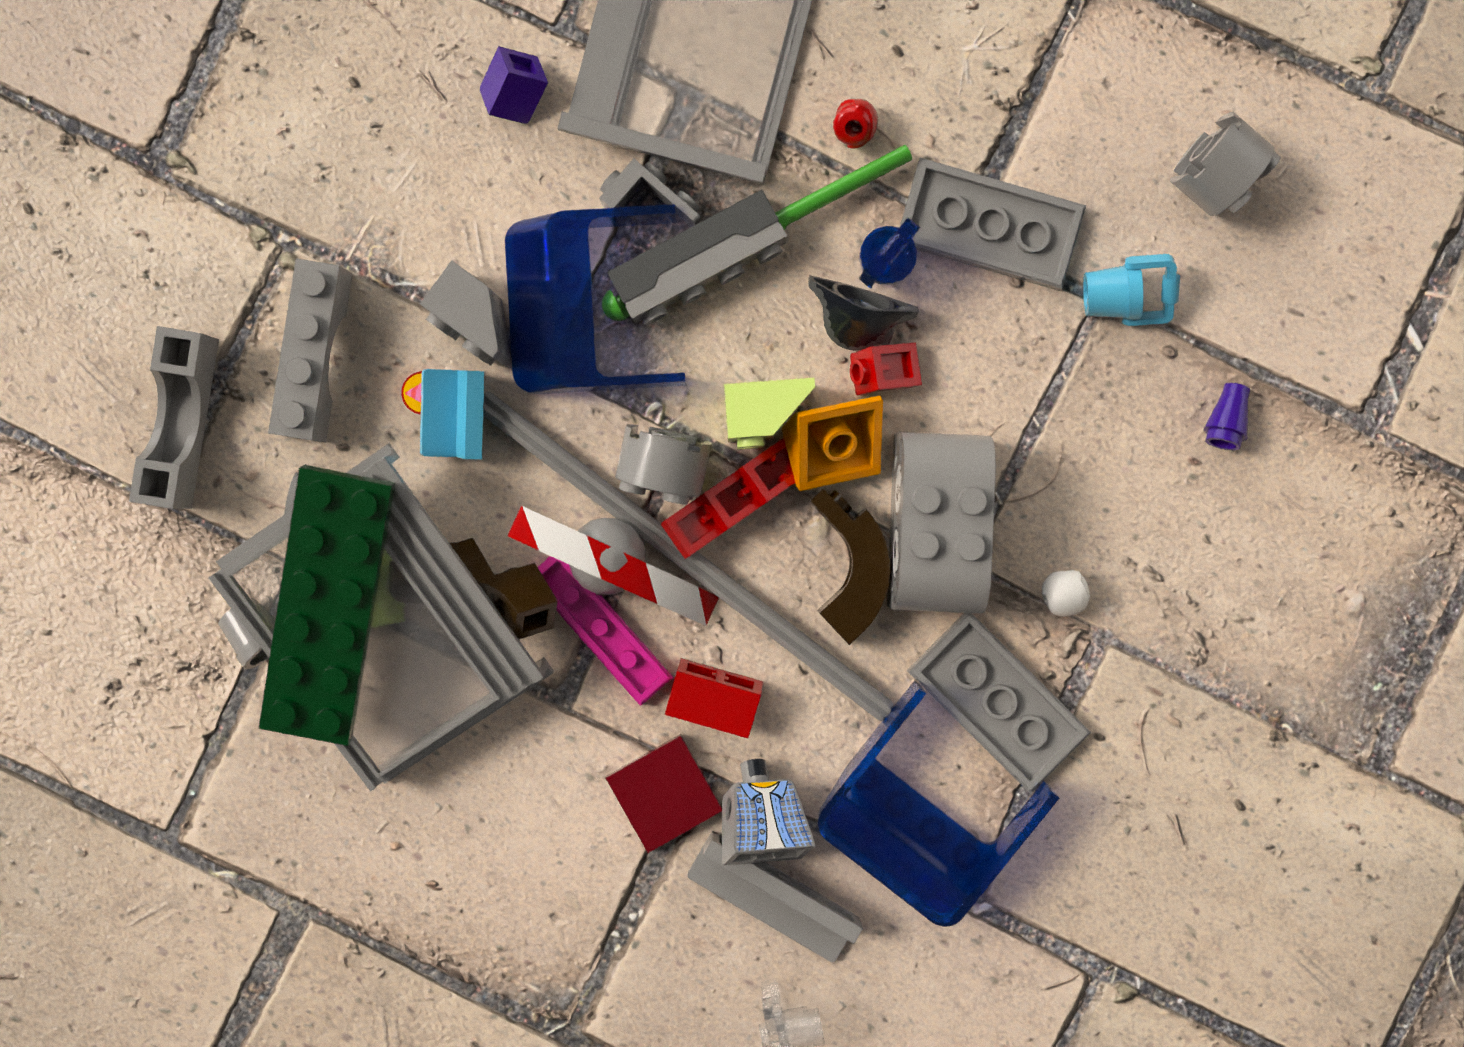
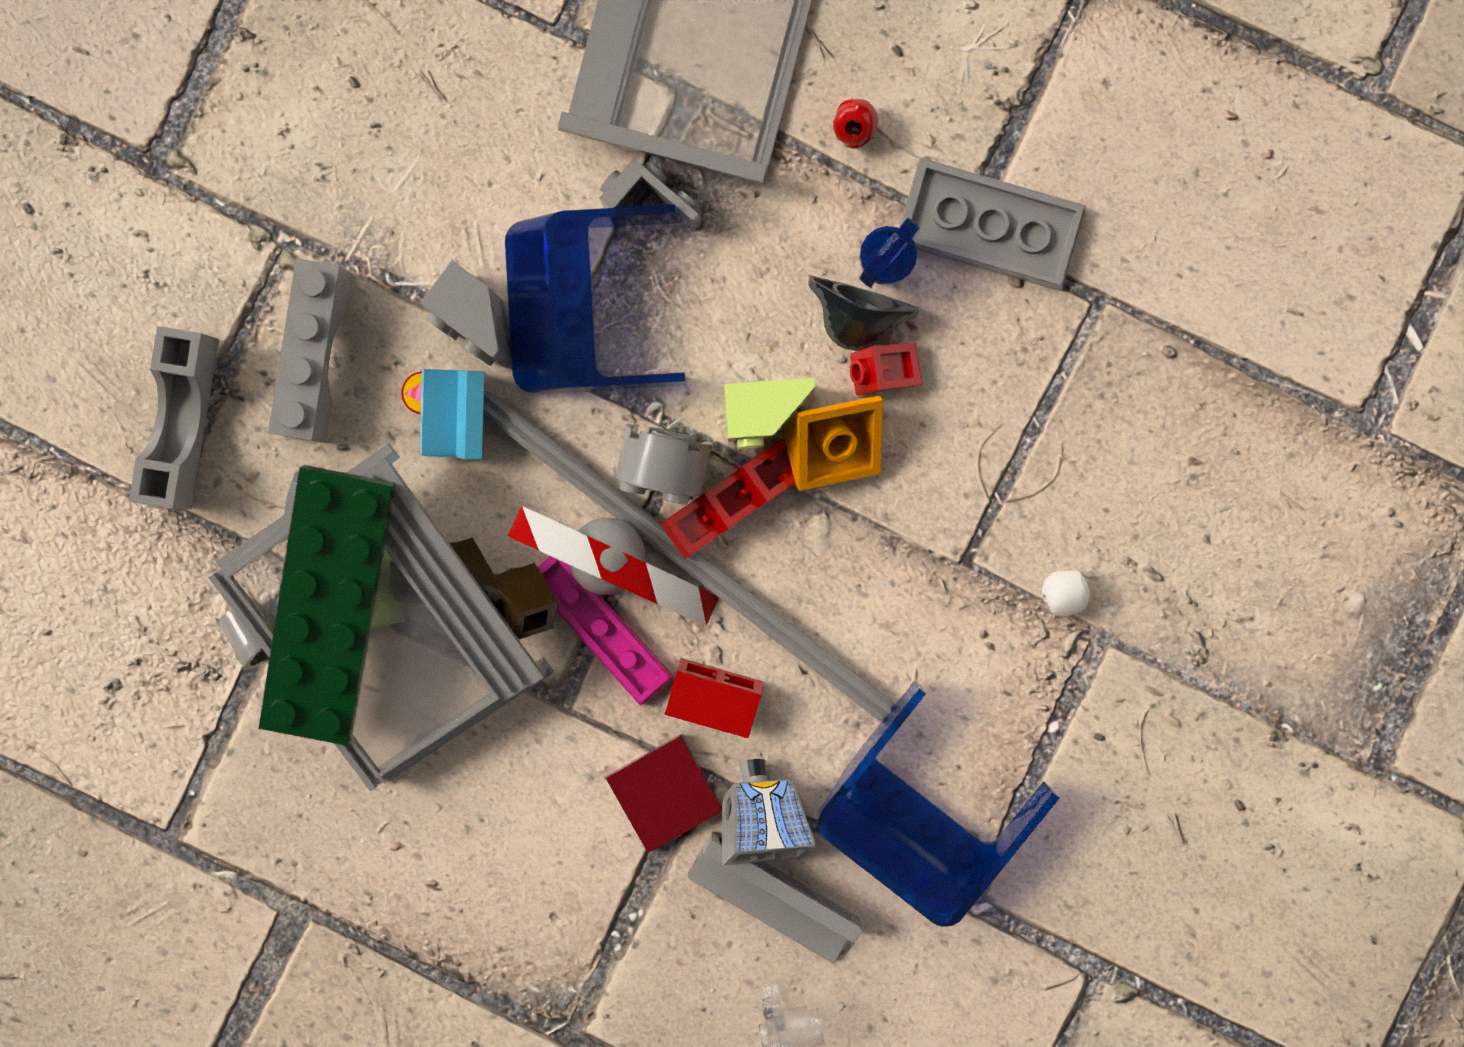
dark purple panel [480,46,548,124] -> none
piece [602,145,912,325] -> none
dark brown arch [809,489,890,645] -> none
light grey brick [887,432,996,613] -> none
light grey tile [907,613,1091,793] -> none
medium azure piece [1083,254,1180,326] -> none
light grey brick [1170,112,1280,216] -> none
dark purple cone [1203,383,1250,450] -> none

